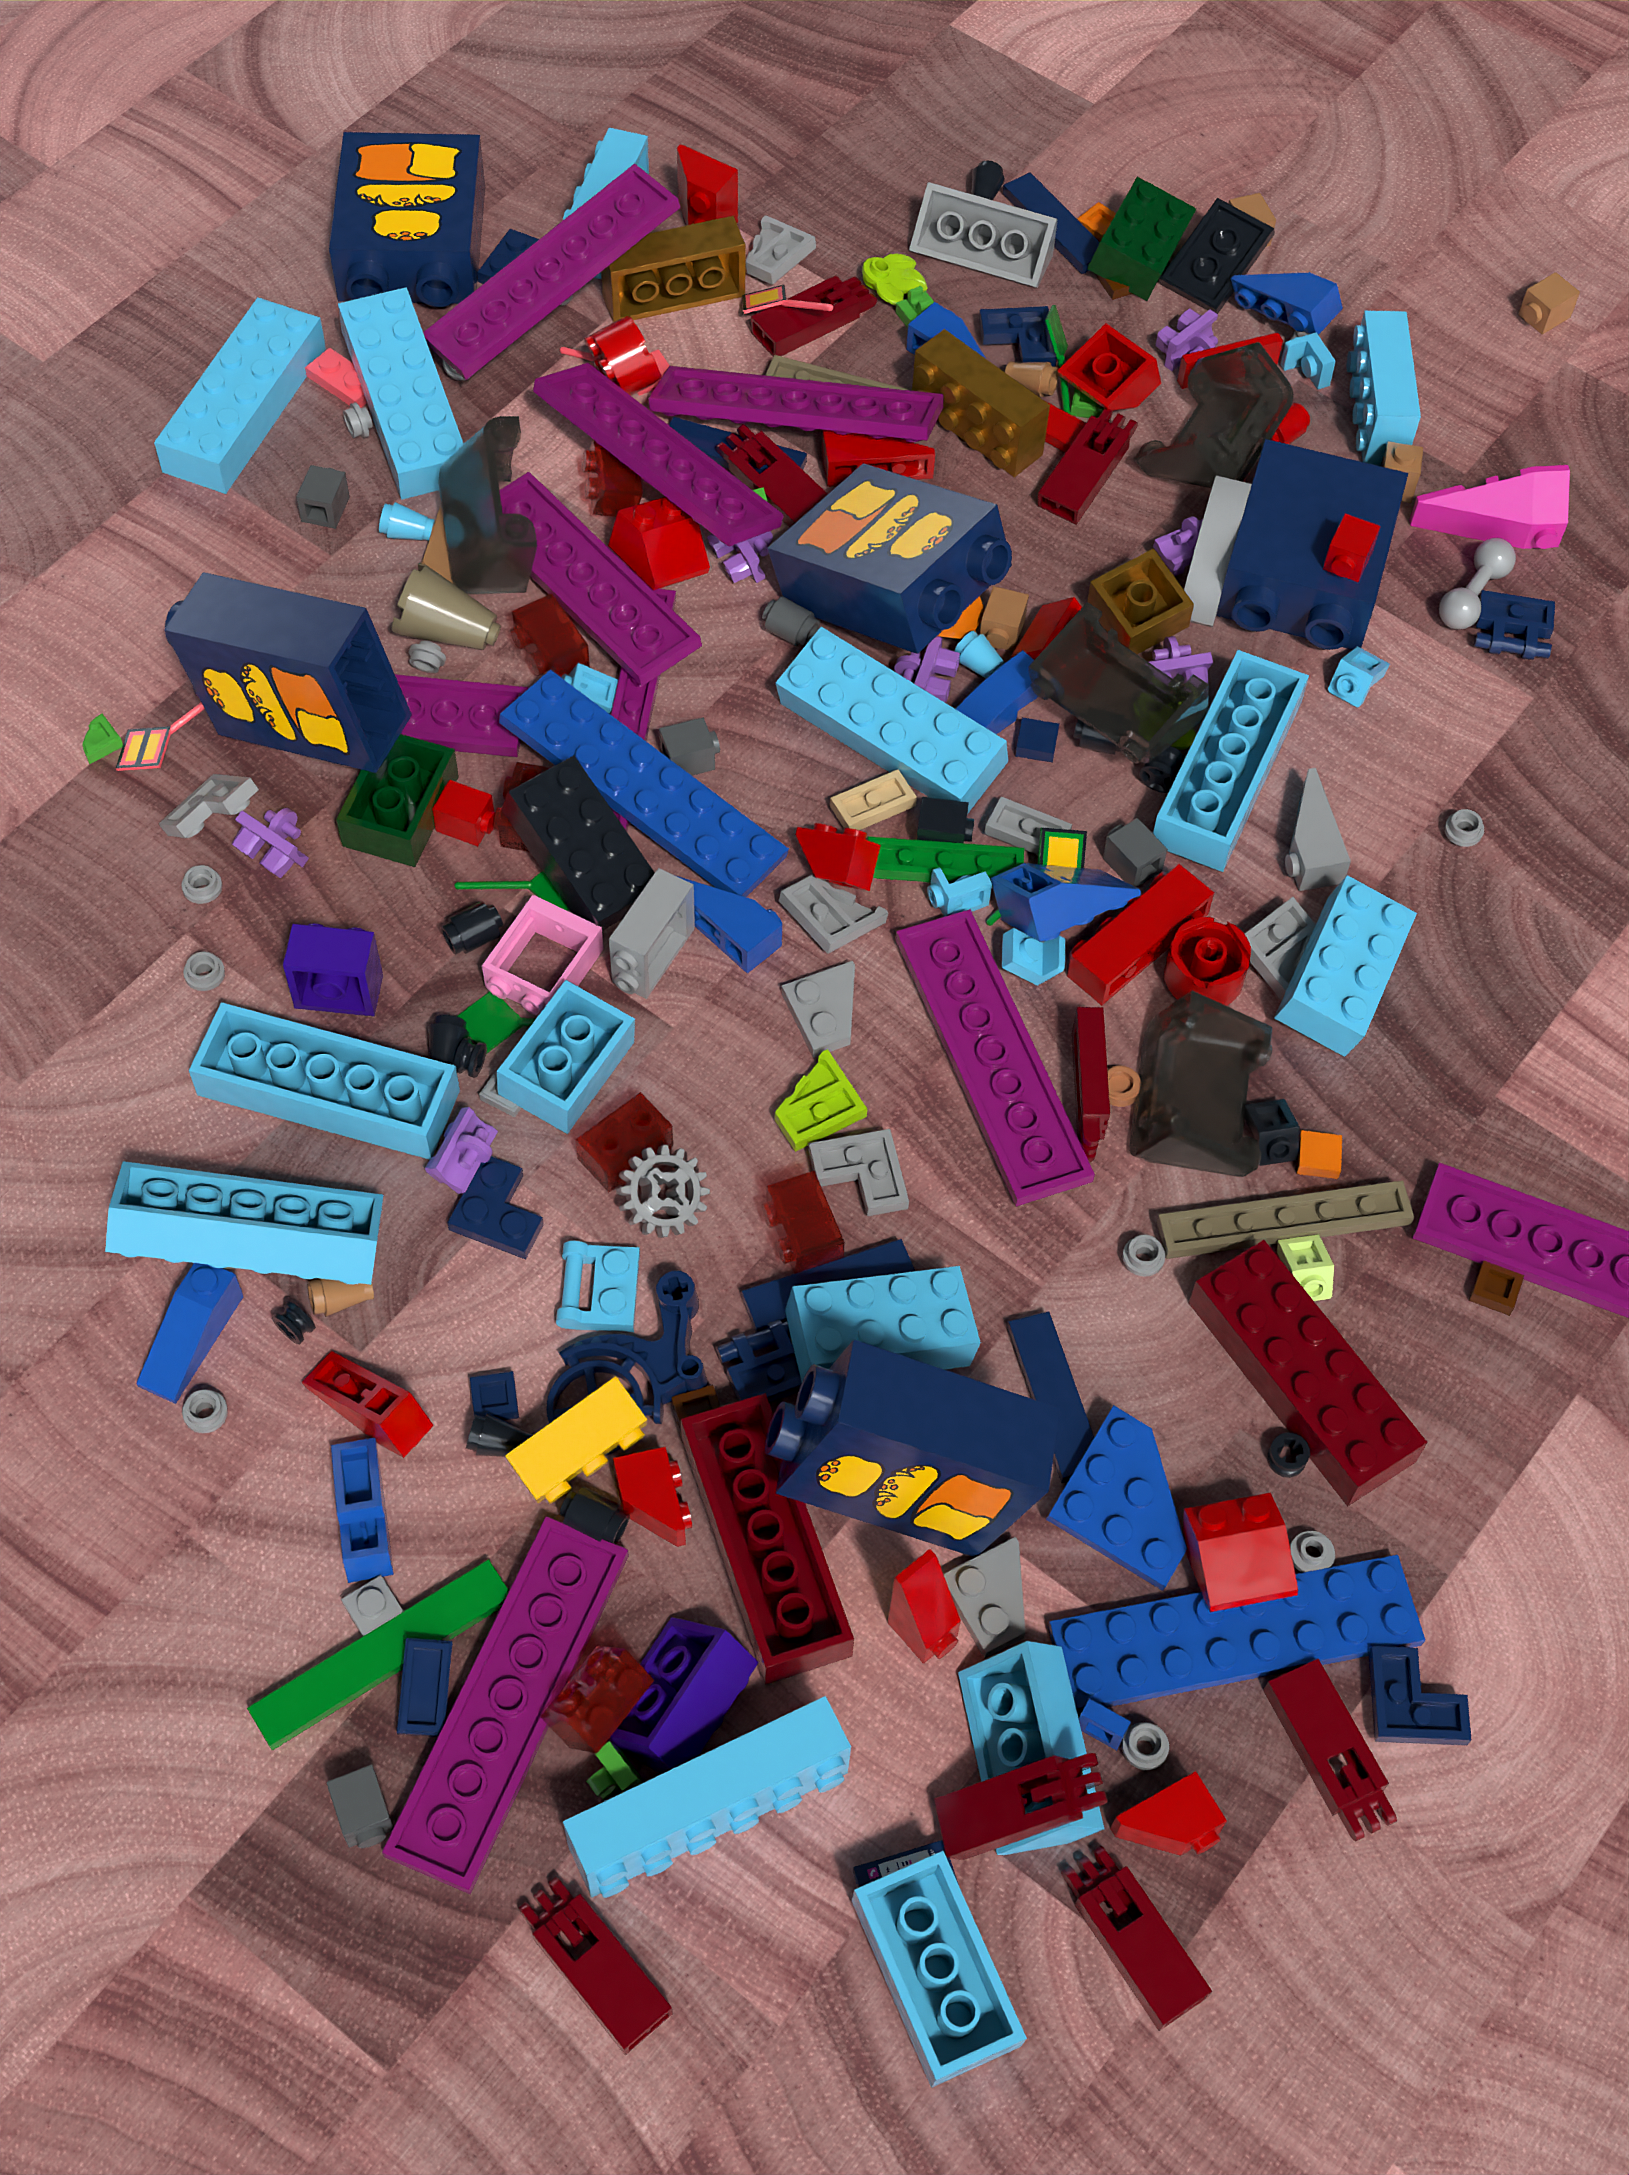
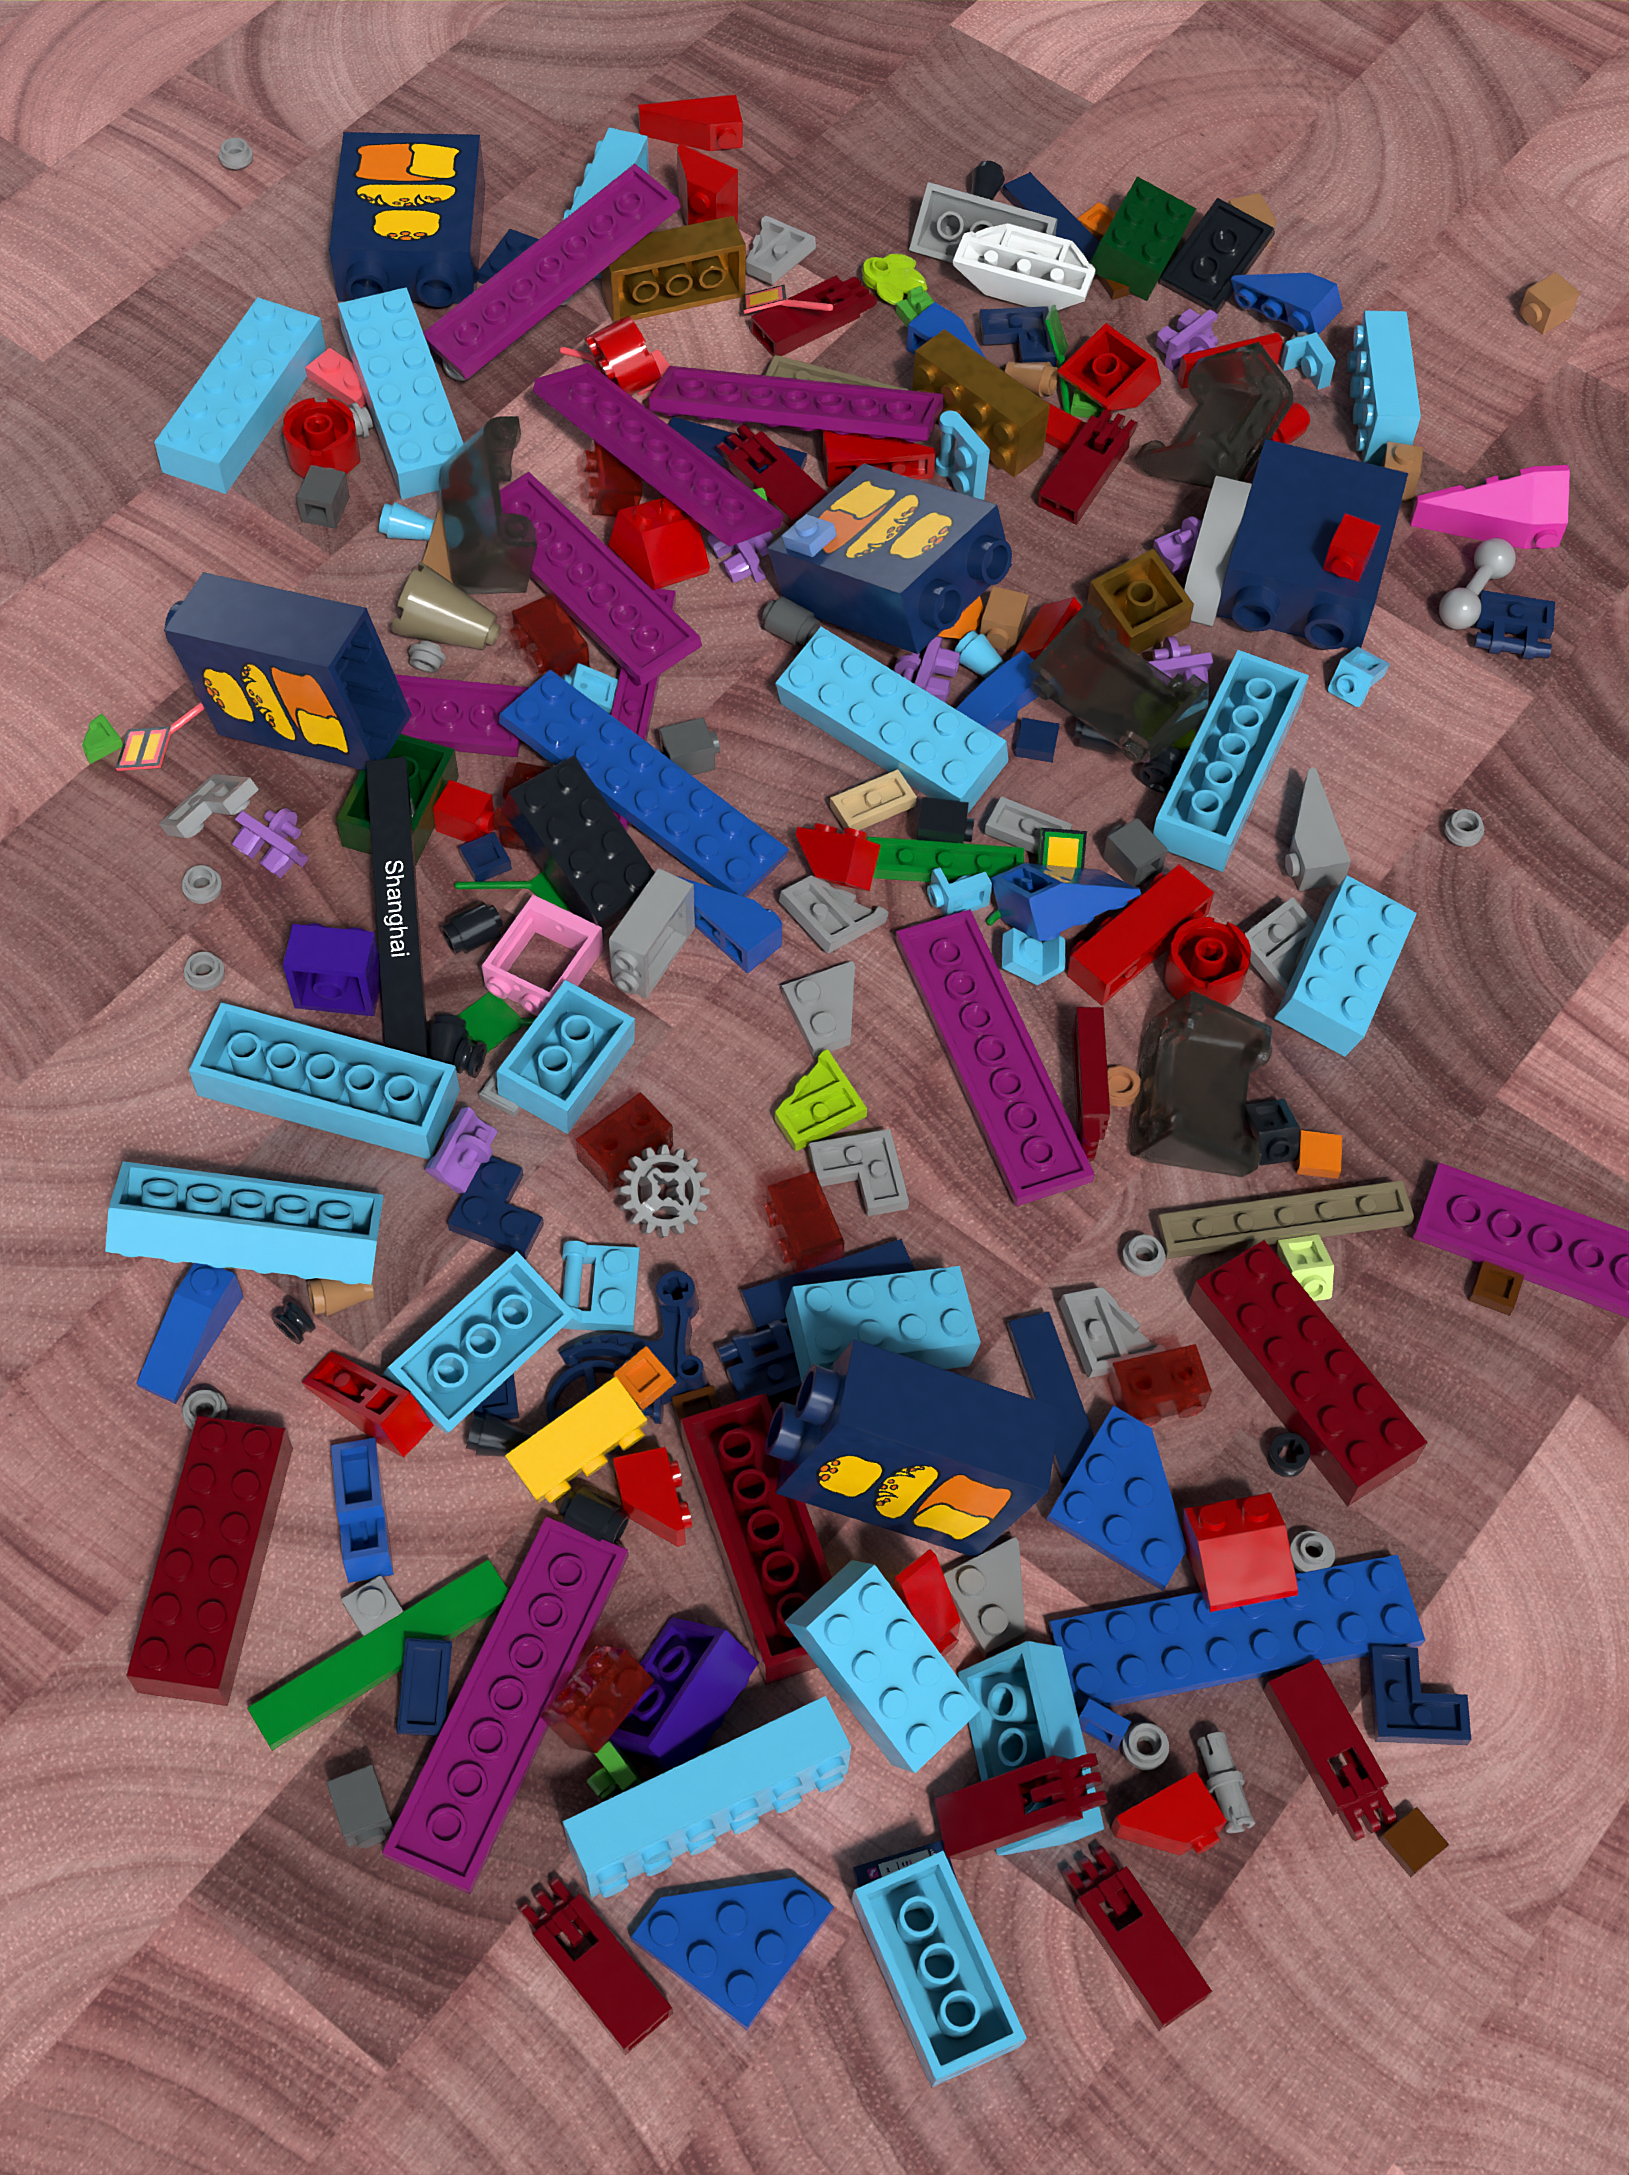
none -> dark red brick [126,1416,293,1706]
none -> light grey plate [219,137,253,170]
none -> red brick [282,398,361,478]
none -> black tile [366,757,429,1059]
none -> medium azure slope [382,1251,576,1434]
none -> dark blue tile [458,832,512,882]
none -> orange tile [613,1346,676,1410]
none -> blue plate [631,1877,834,2031]
none -> red slope [638,94,743,151]
none -> medium blue plate [782,514,837,557]
none -> medium azure brick [785,1560,981,1773]
none -> medium azure plate [935,411,990,500]
none -> white wedge [953,223,1096,311]
none -> light grey wing [1059,1287,1168,1378]
none -> clear red brick [1107,1344,1212,1426]
none -> light grey pin [1196,1732,1256,1833]
none -> reddish brown tile [1379,1807,1449,1877]

